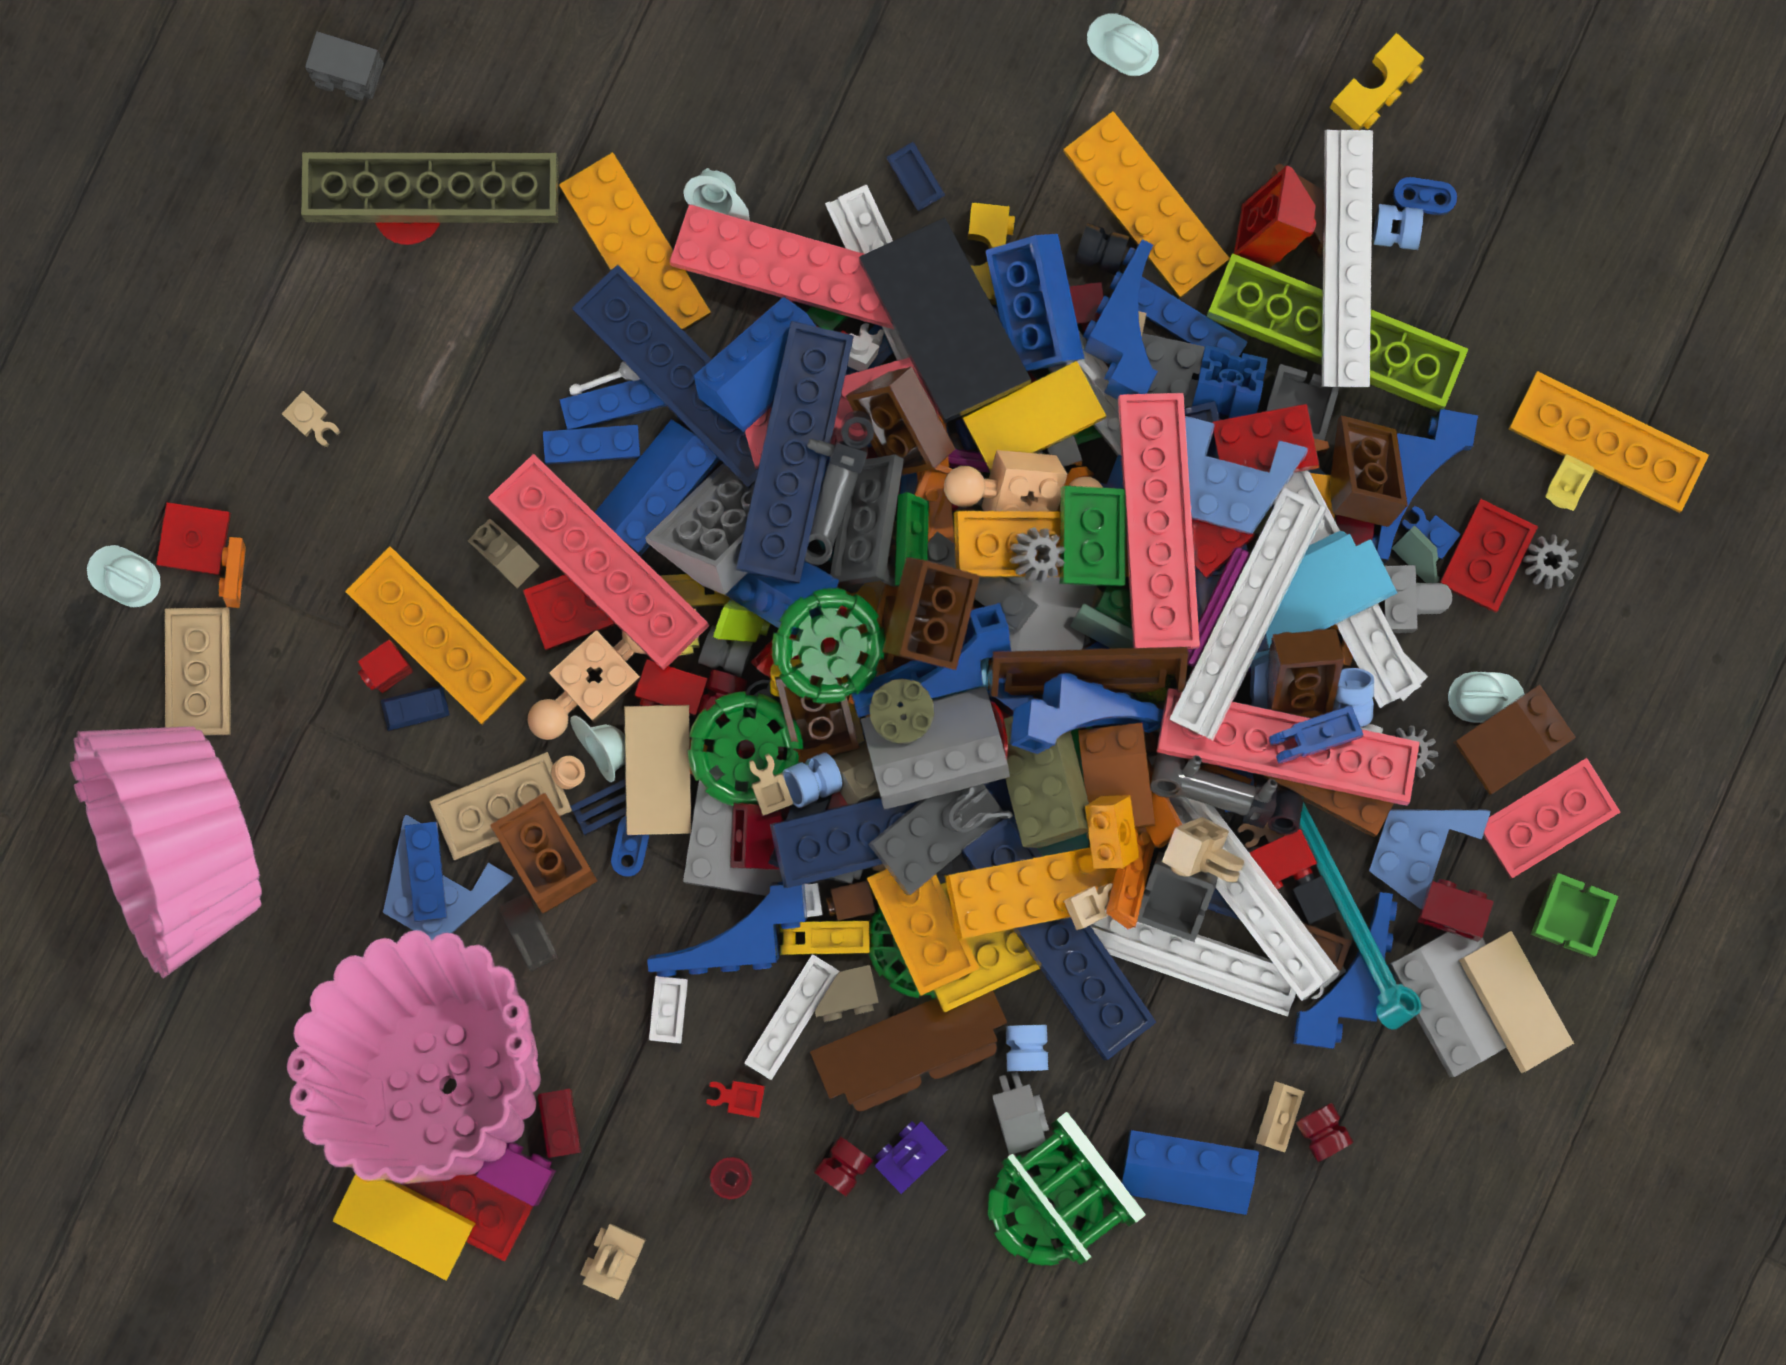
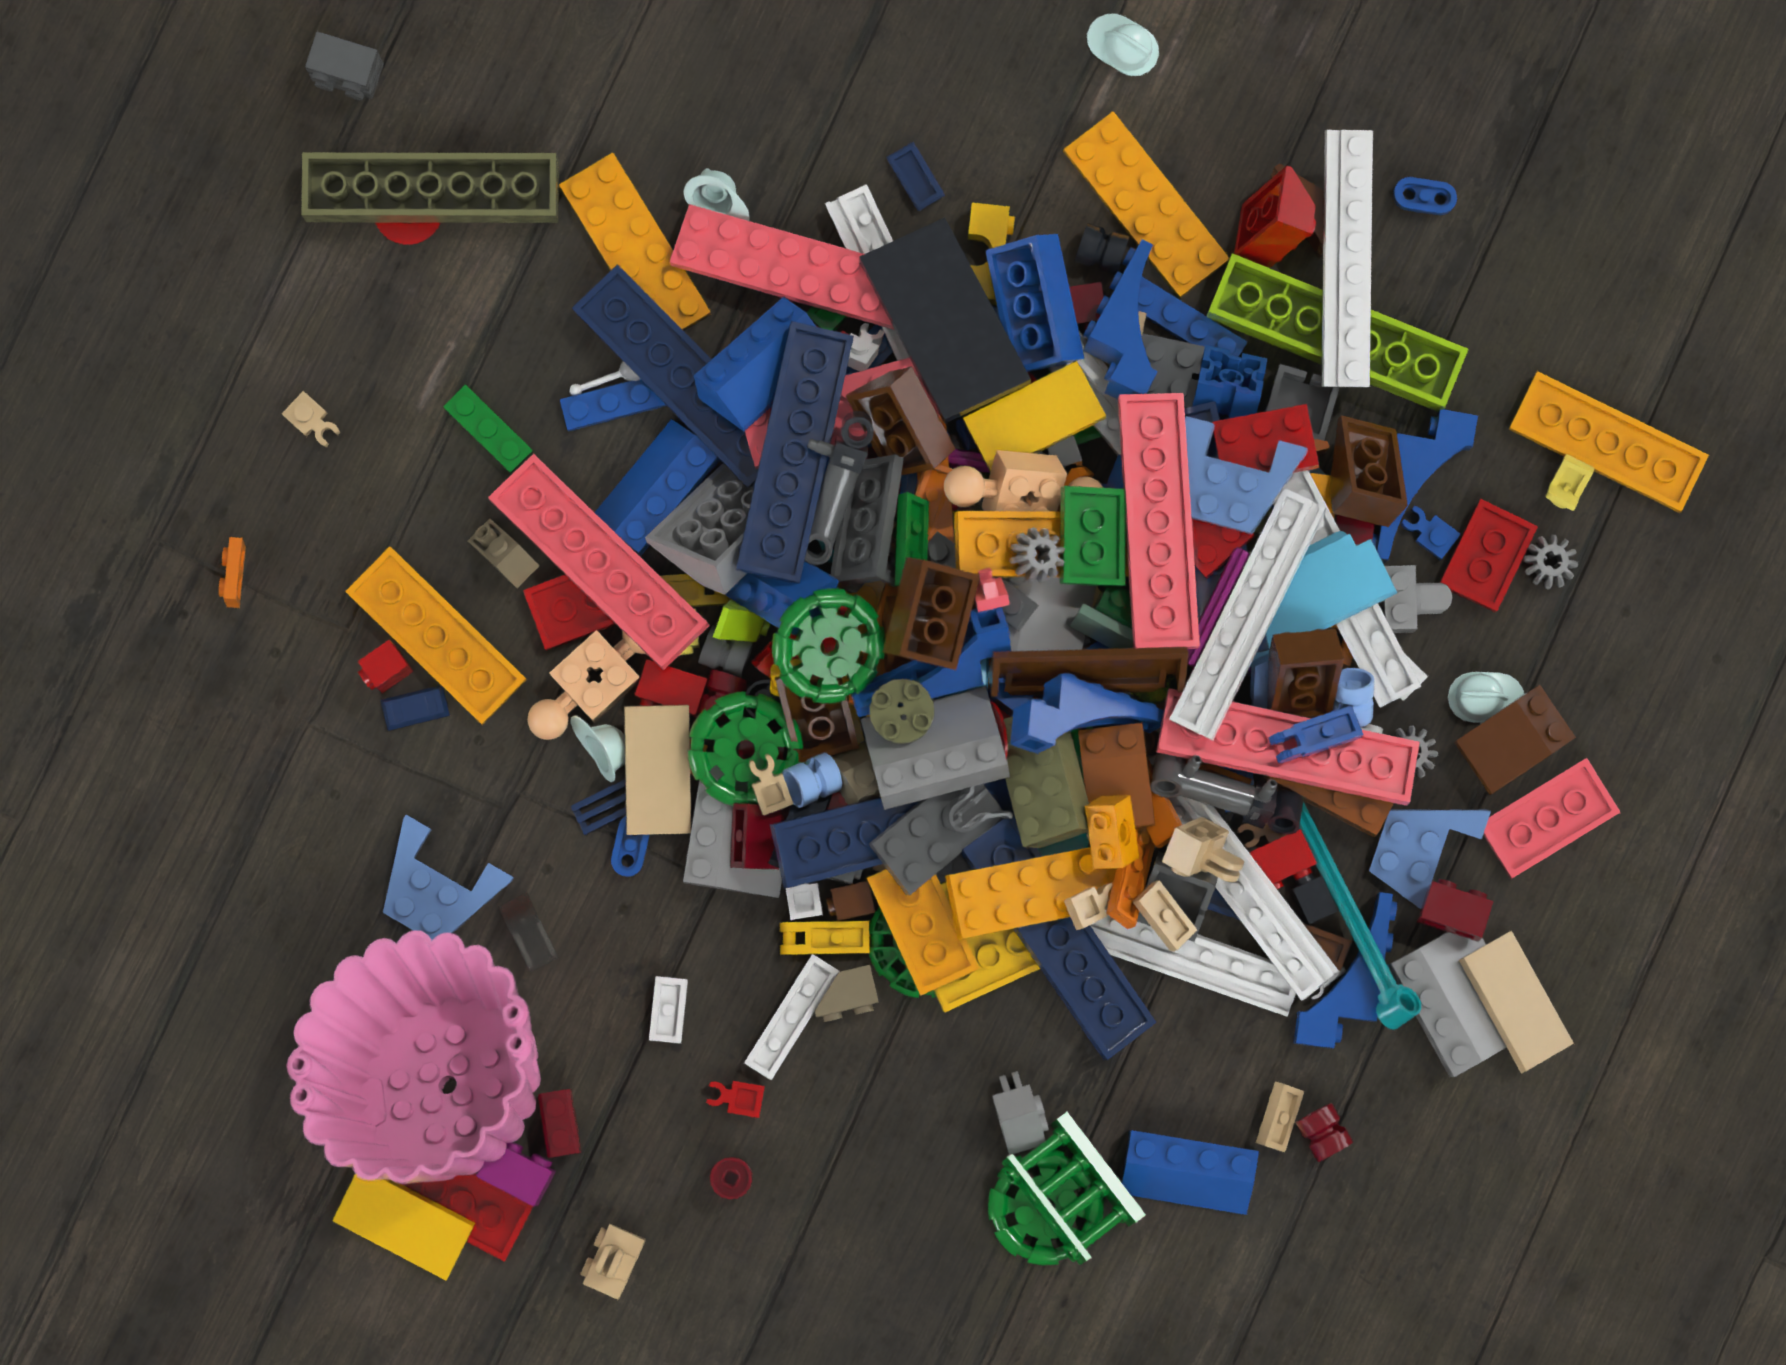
bright pink container [70,726,262,978] -> none
light aqua piece [87,545,161,607] -> none
red plate [156,502,231,575] -> none
tan tile [165,607,231,736] -> none
blue plate [404,822,447,922] -> none
tan tile [430,752,572,861] -> none
dark orange slope [490,793,597,914] -> none
blue plate [543,425,640,465] -> none
light nougat tile [551,756,585,789] -> none
blue arch [647,881,807,977] -> none
reddish brown slope [810,991,1007,1111] -> none
dark red wheel [814,1136,873,1197] -> none
dark purple brick [875,1121,948,1194] -> none
light blue wheel [1006,1025,1048,1071] -> none
yellow arch [1330,33,1424,130] -> none
light blue wheel [1373,204,1423,250] -> none
sand green tile [1392,525,1440,583] -> none
bright green piece [1531,873,1618,957] -> none
none -> green plate [443,384,533,475]
none -> coral tile [974,568,1010,612]
none -> tan plate [1133,880,1197,952]

